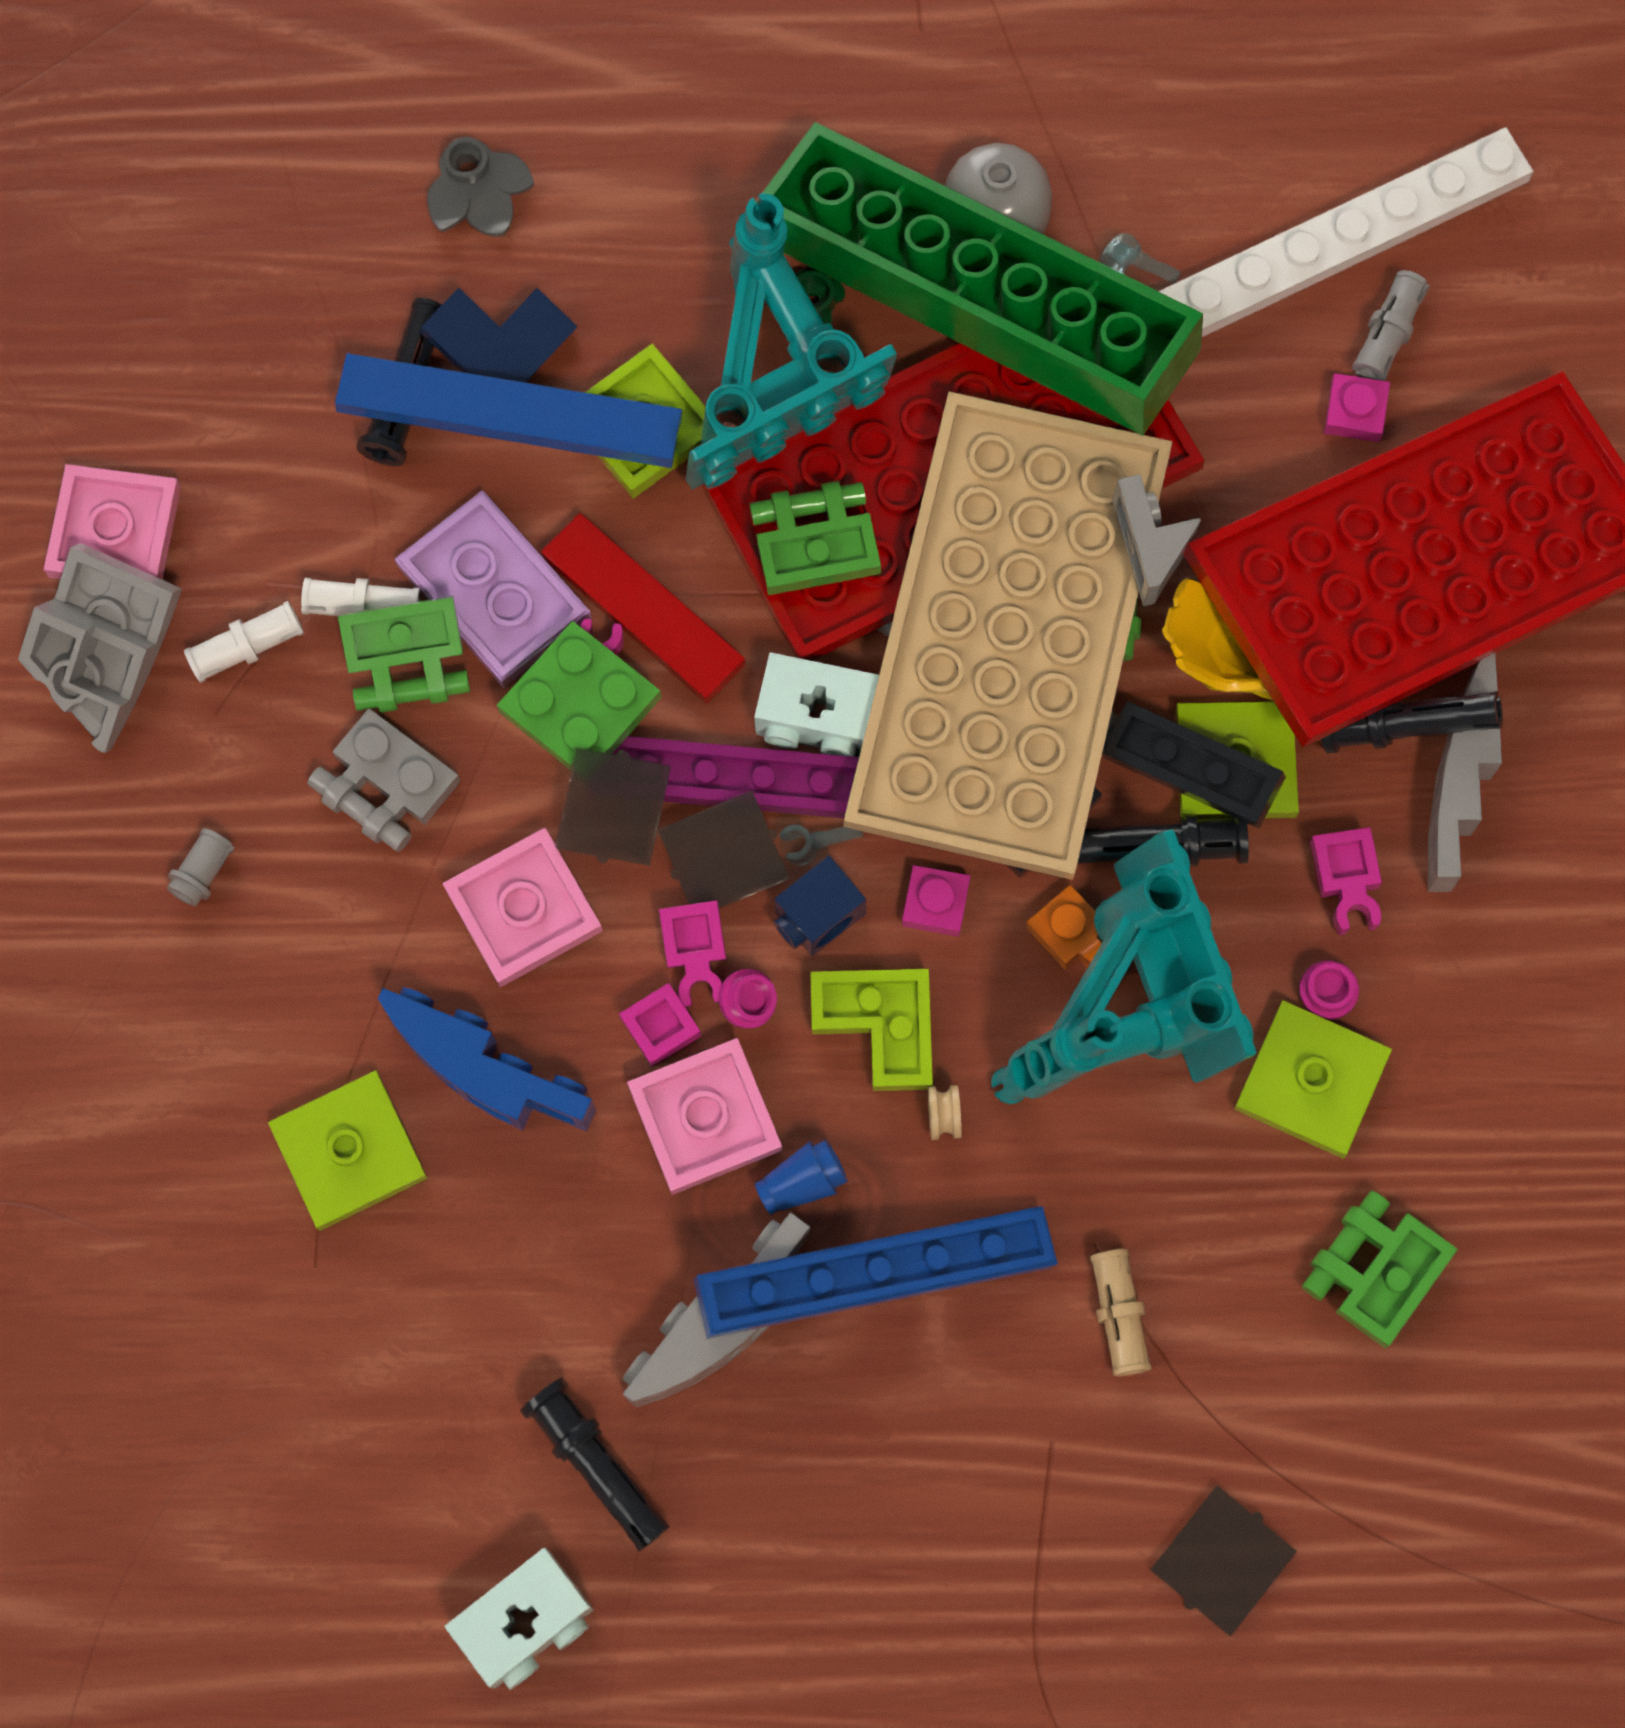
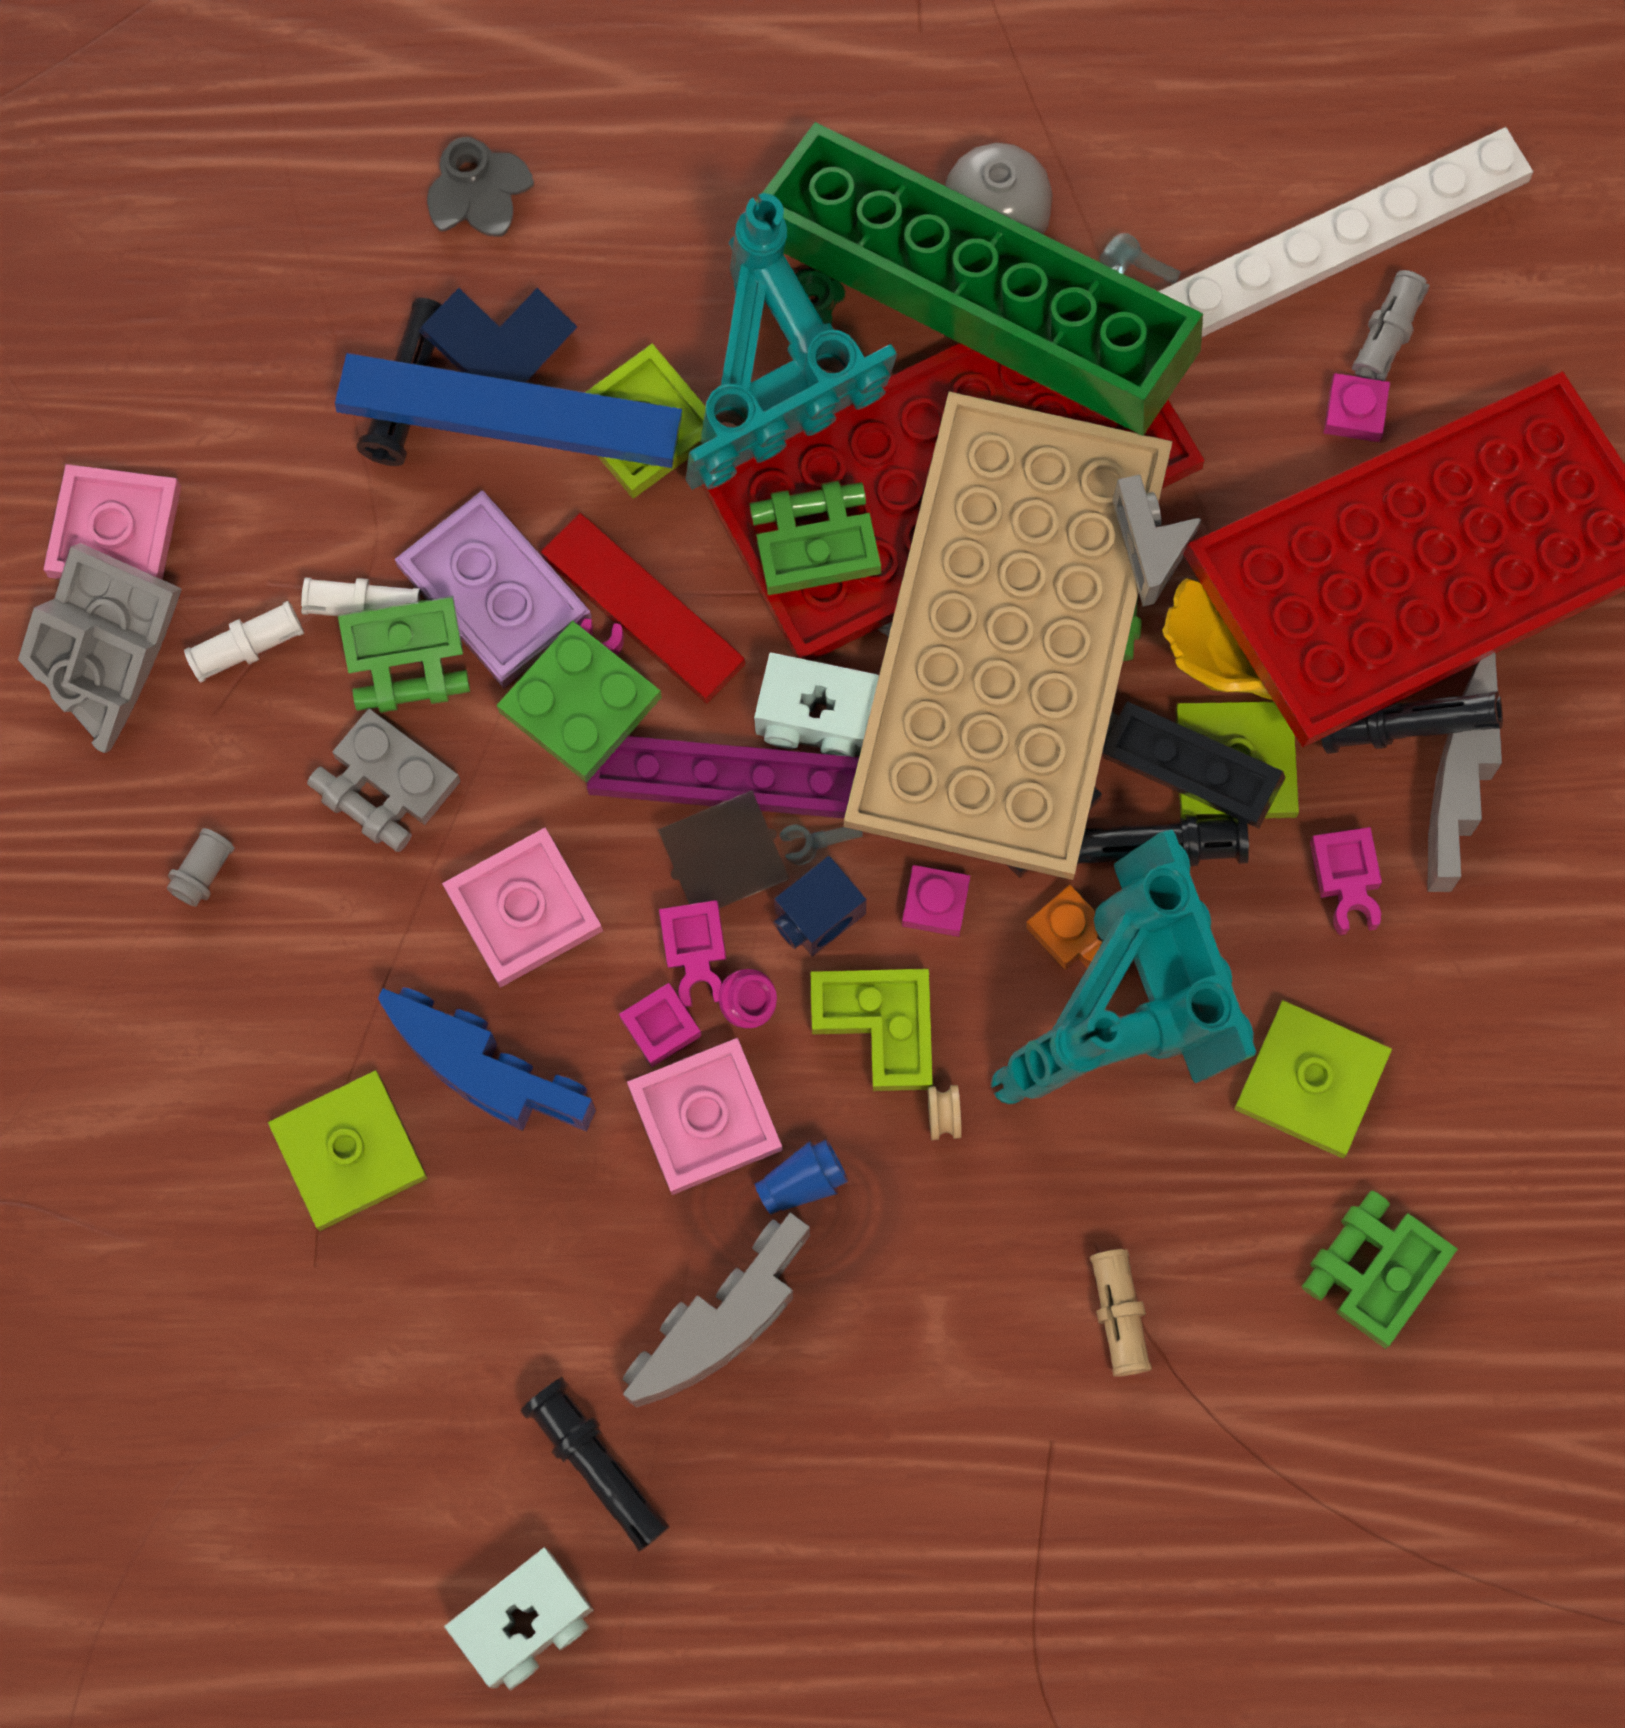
clear smoke piece [555,747,671,866] -> none
blue tile [693,1206,1058,1339] -> none
clear smoke piece [1150,1486,1297,1637] -> none
dark pink plate [1299,961,1359,1020] -> none

